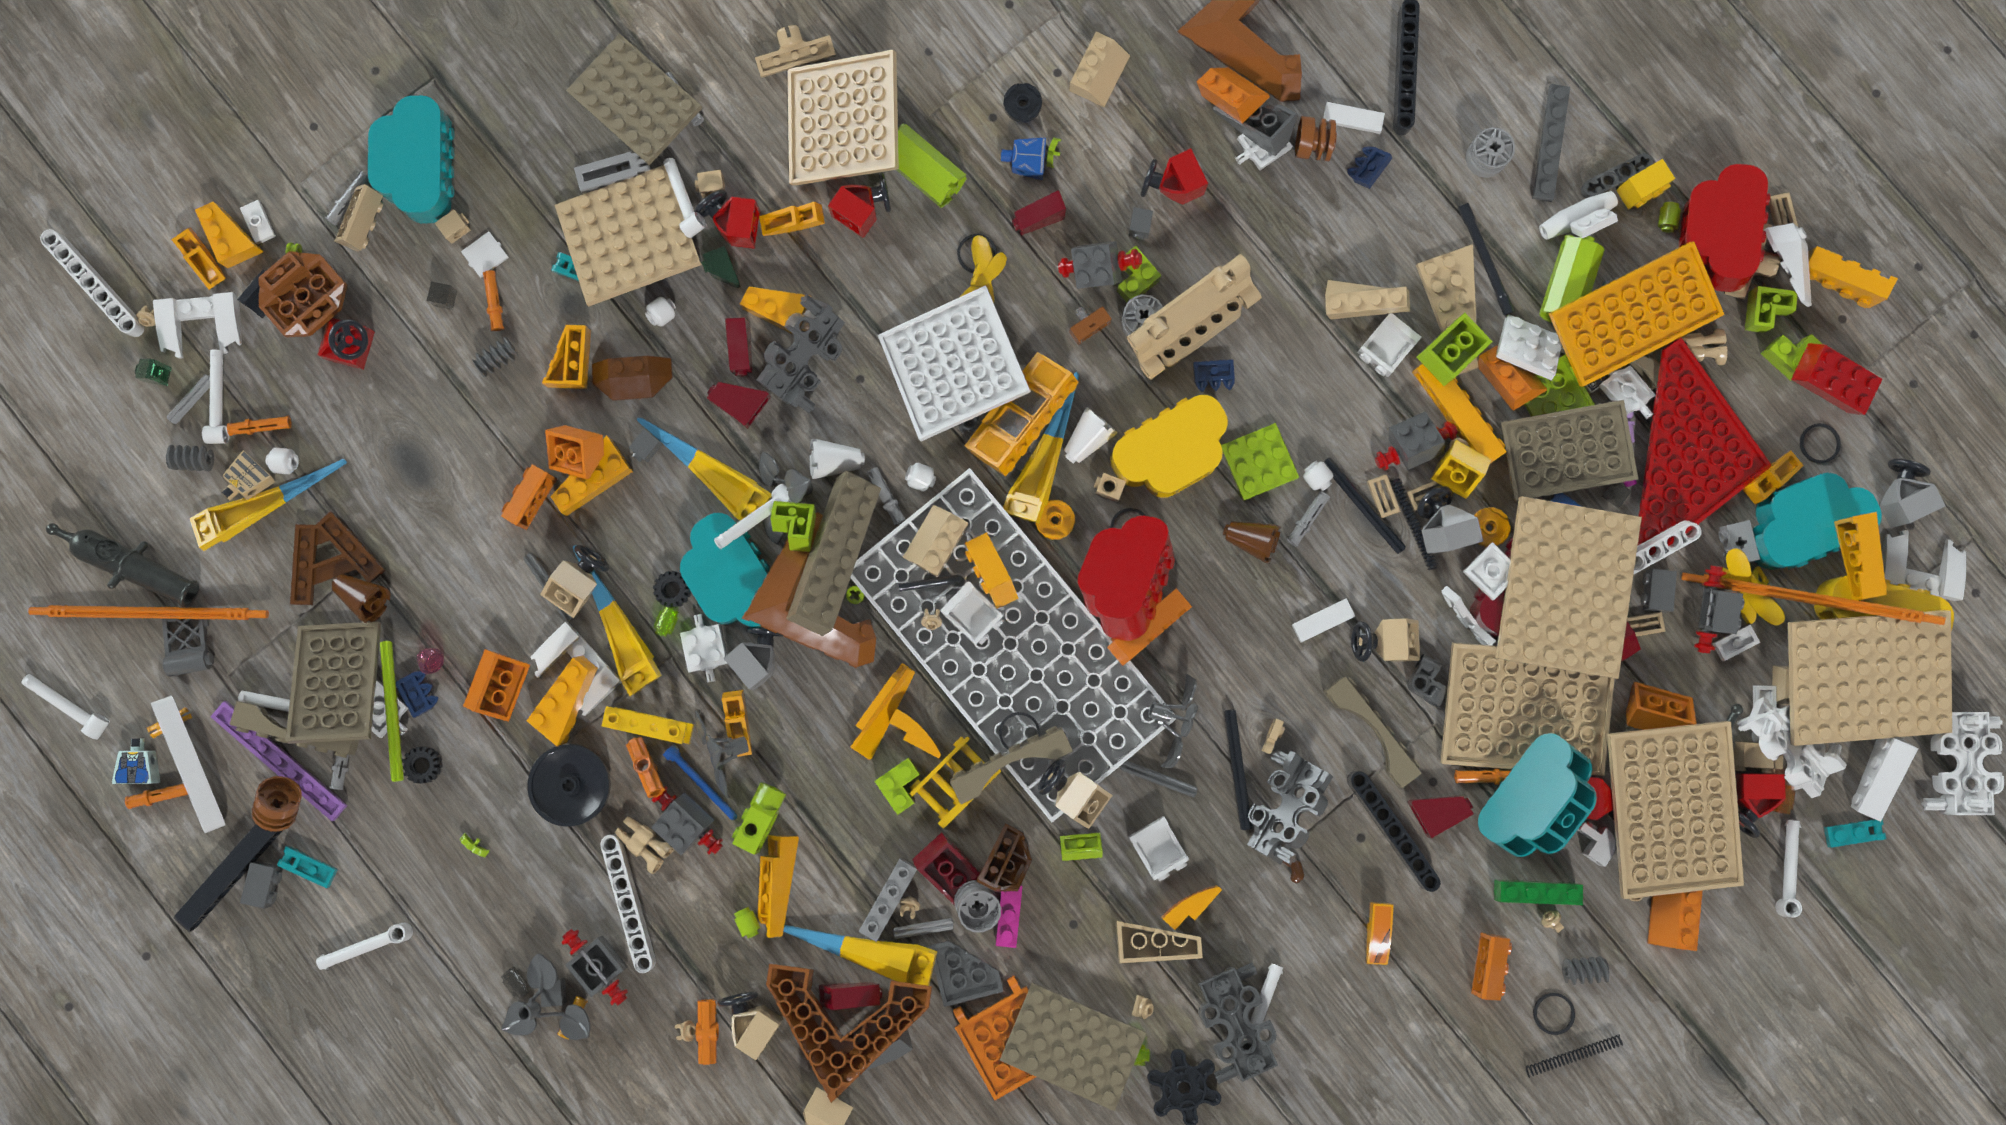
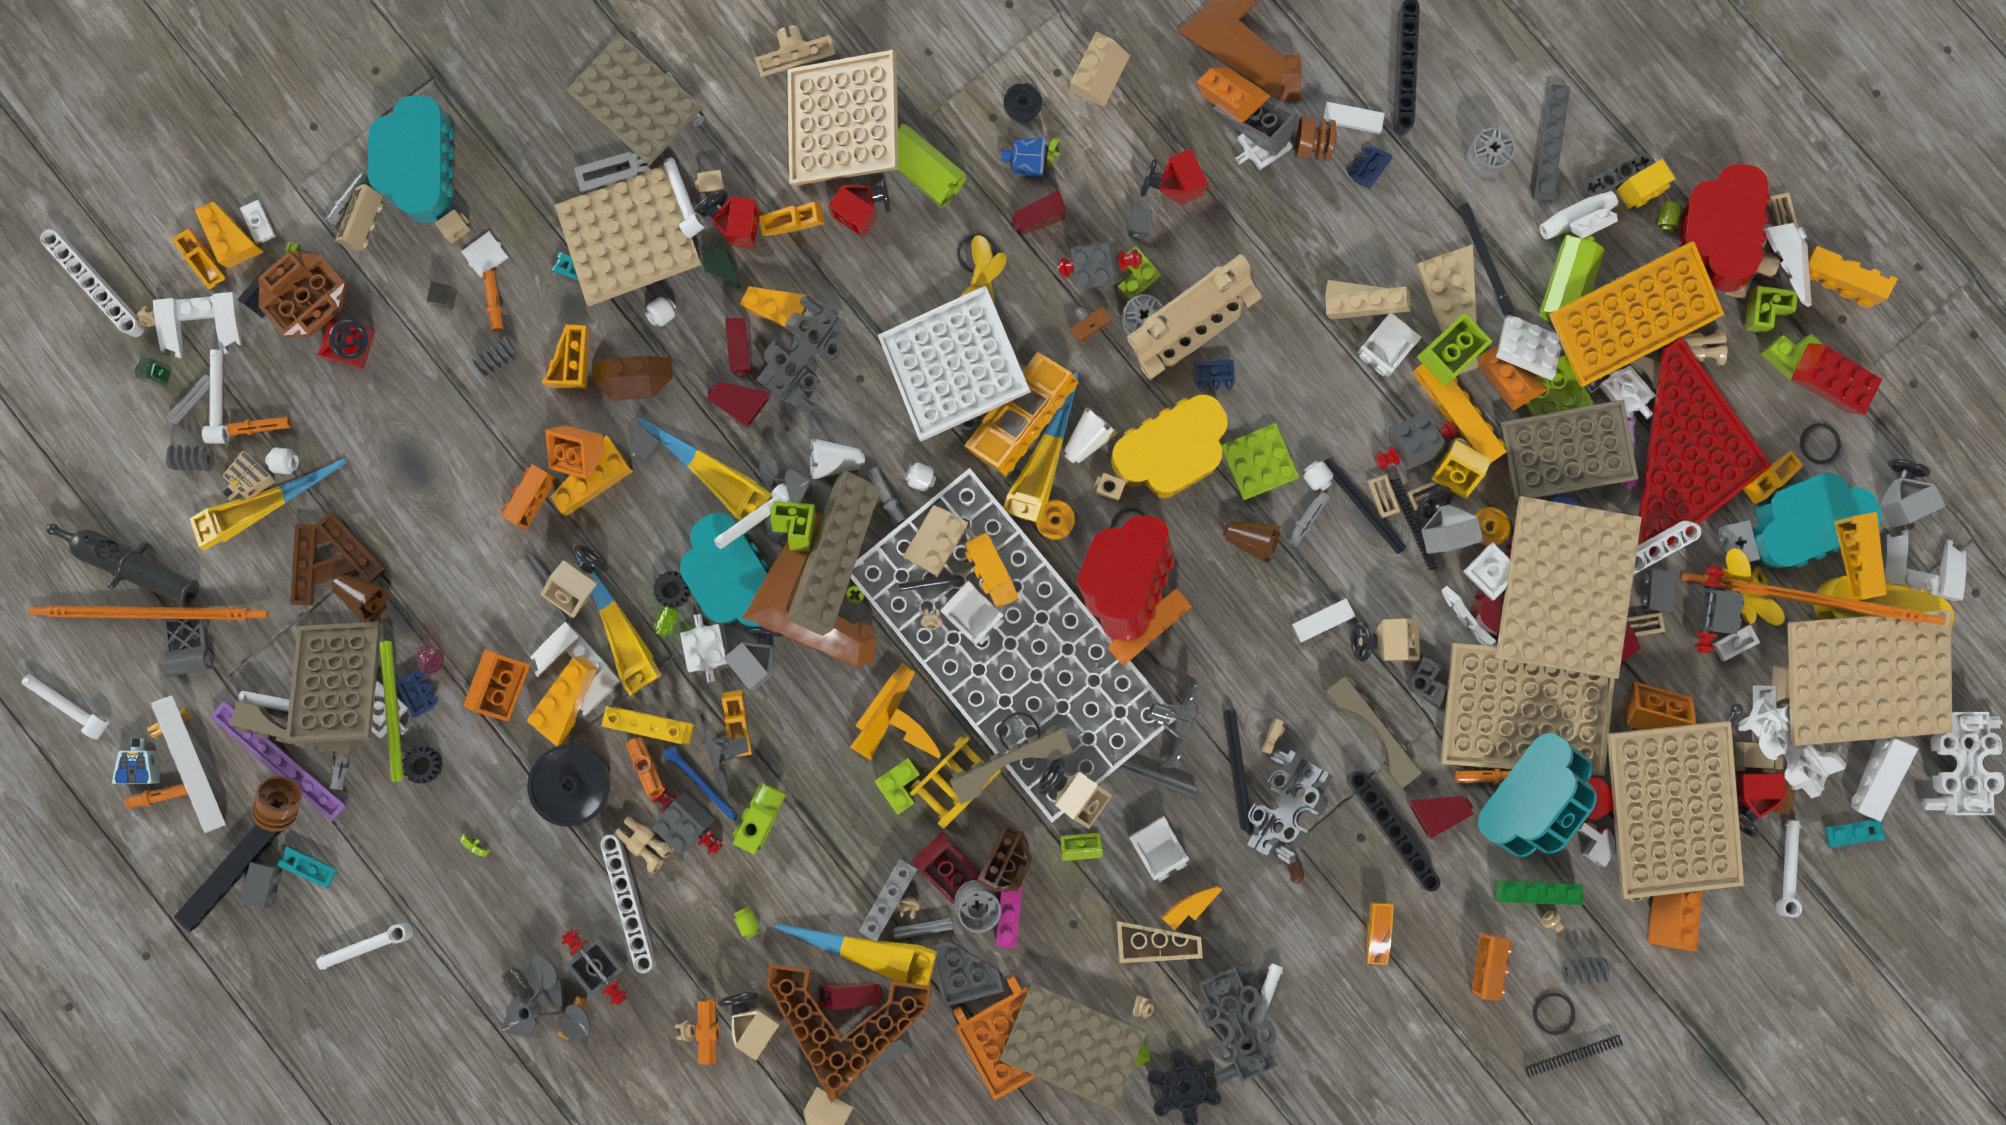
light orange wedge [757,835,799,938] -> none

